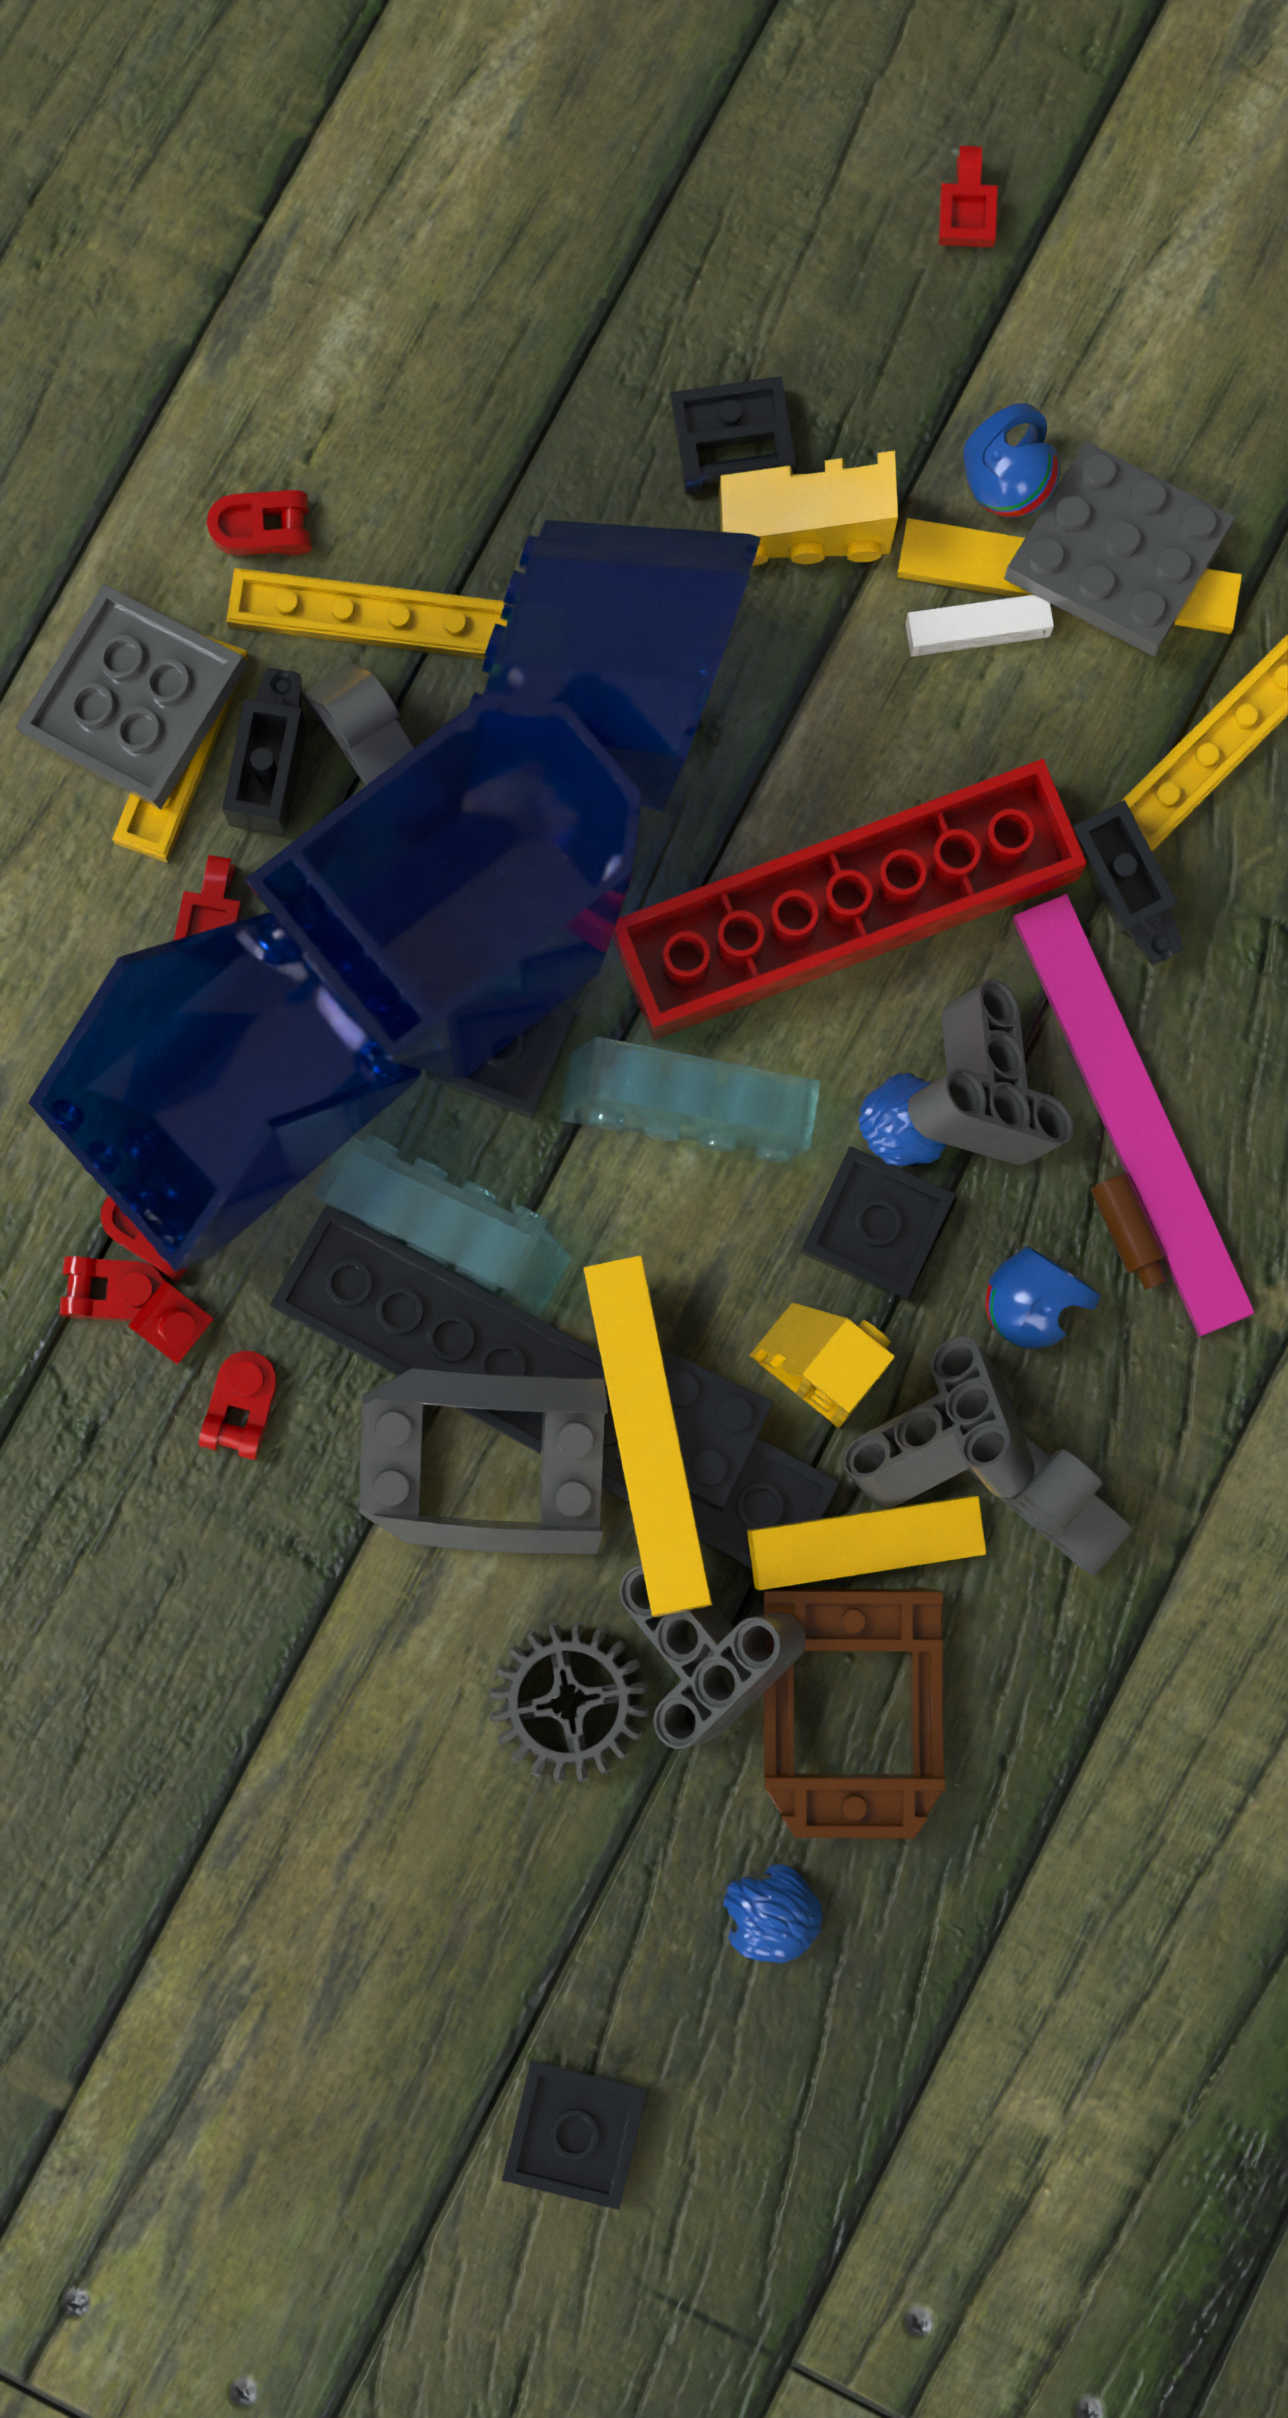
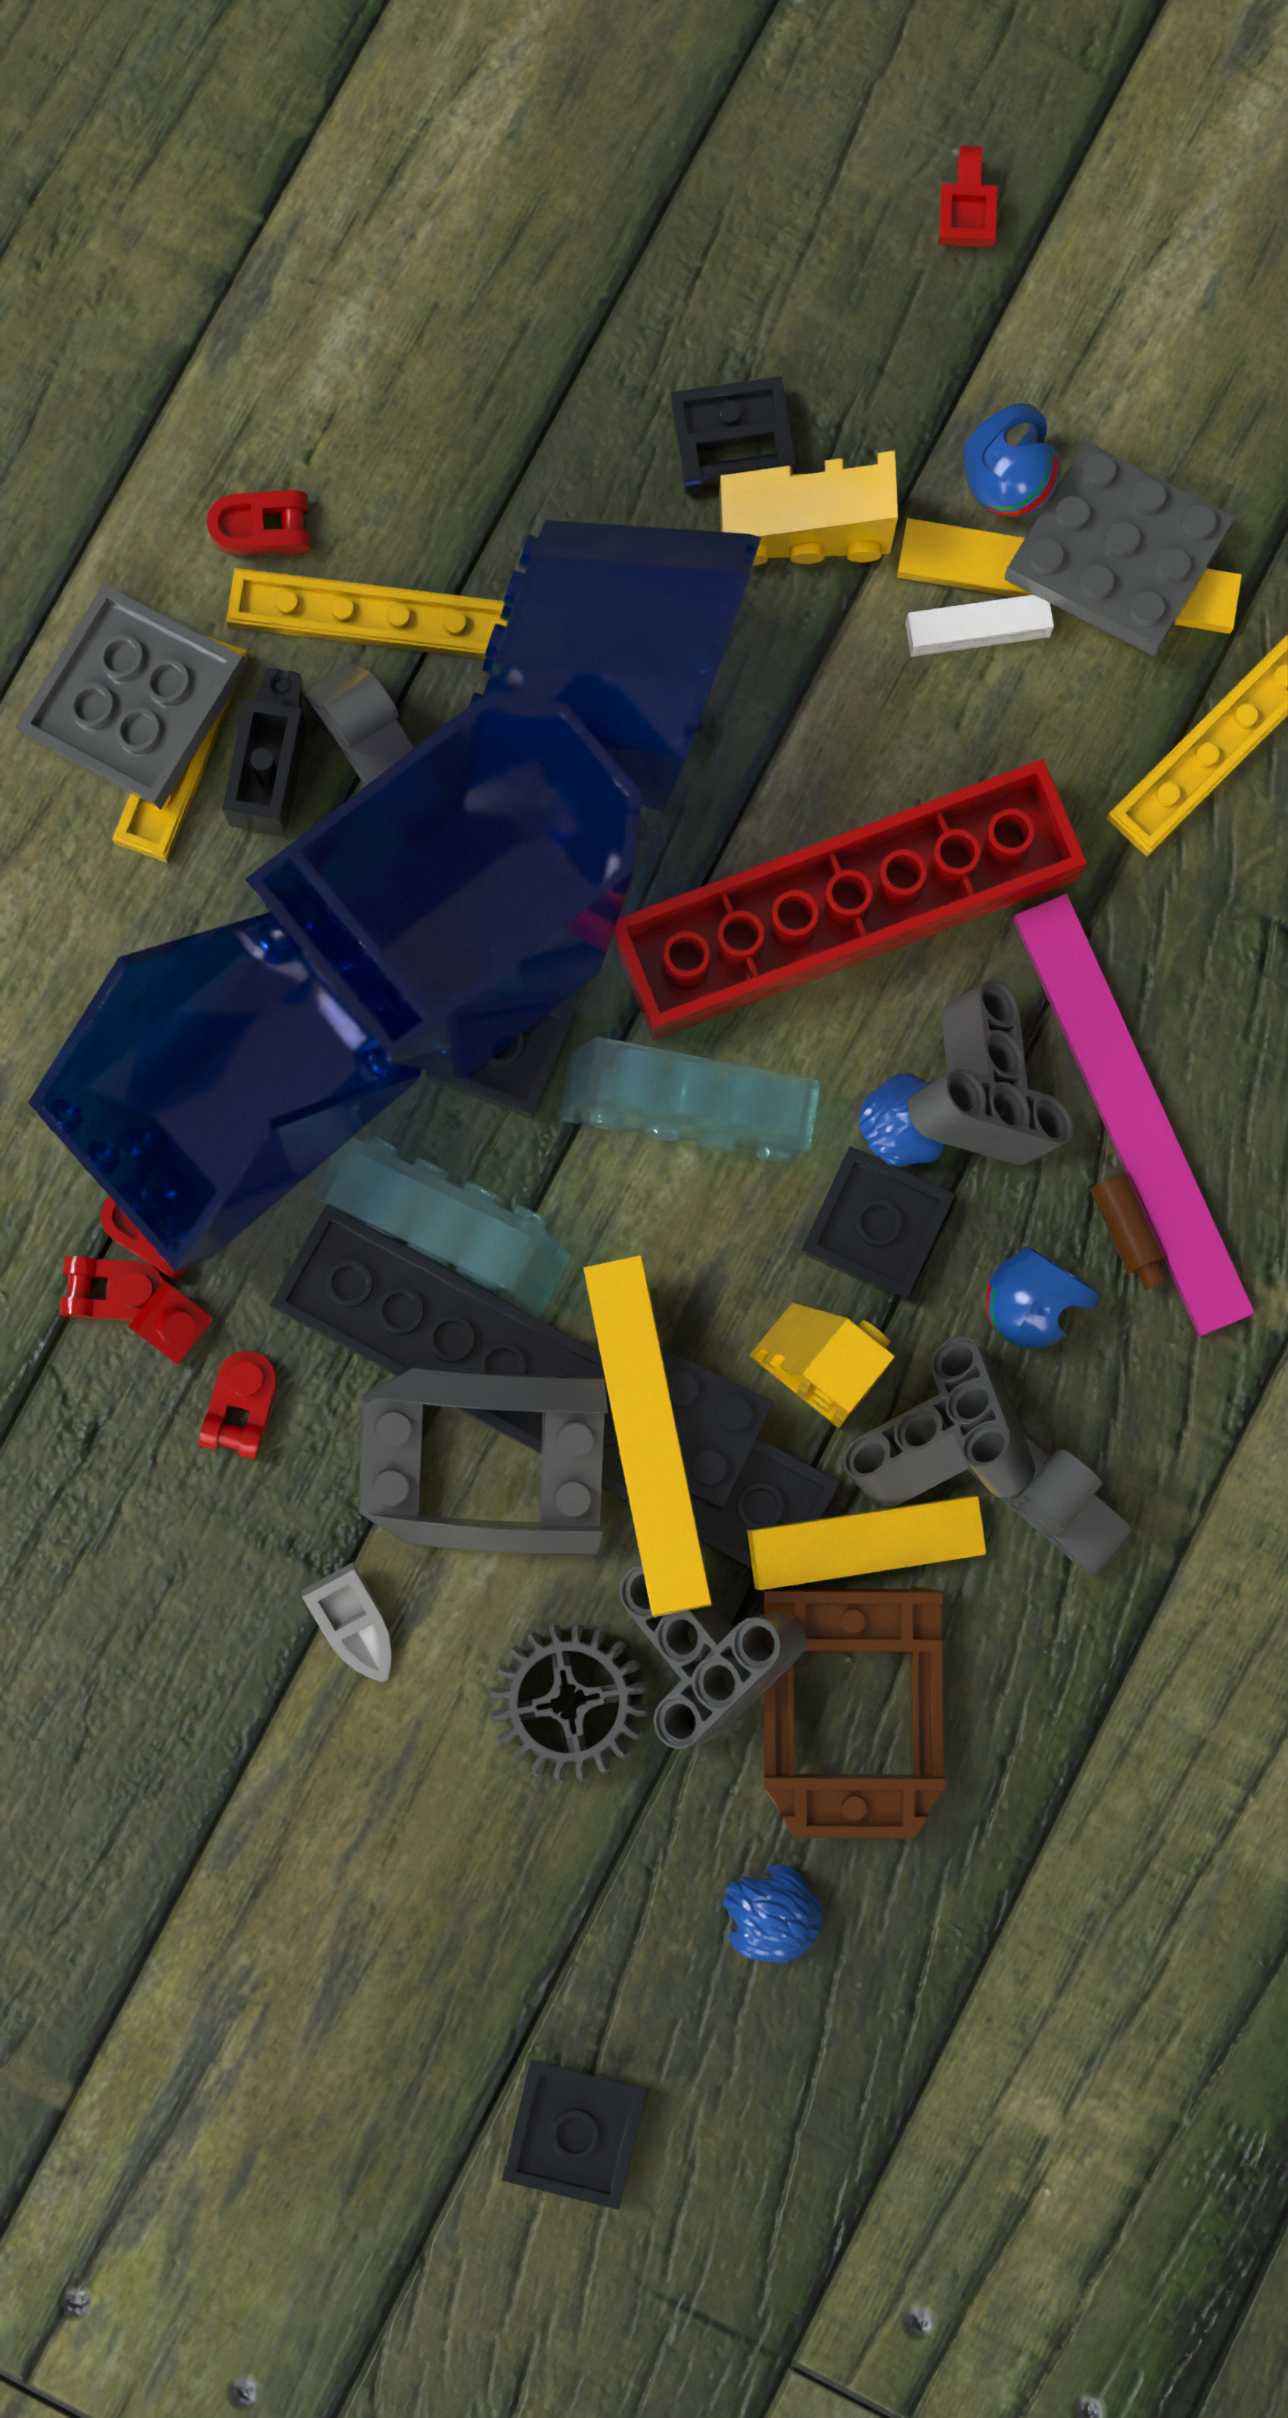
red plate [172,855,243,961] -> none
black hinge [1072,800,1184,965] -> none
none -> light grey plate [302,1562,391,1682]

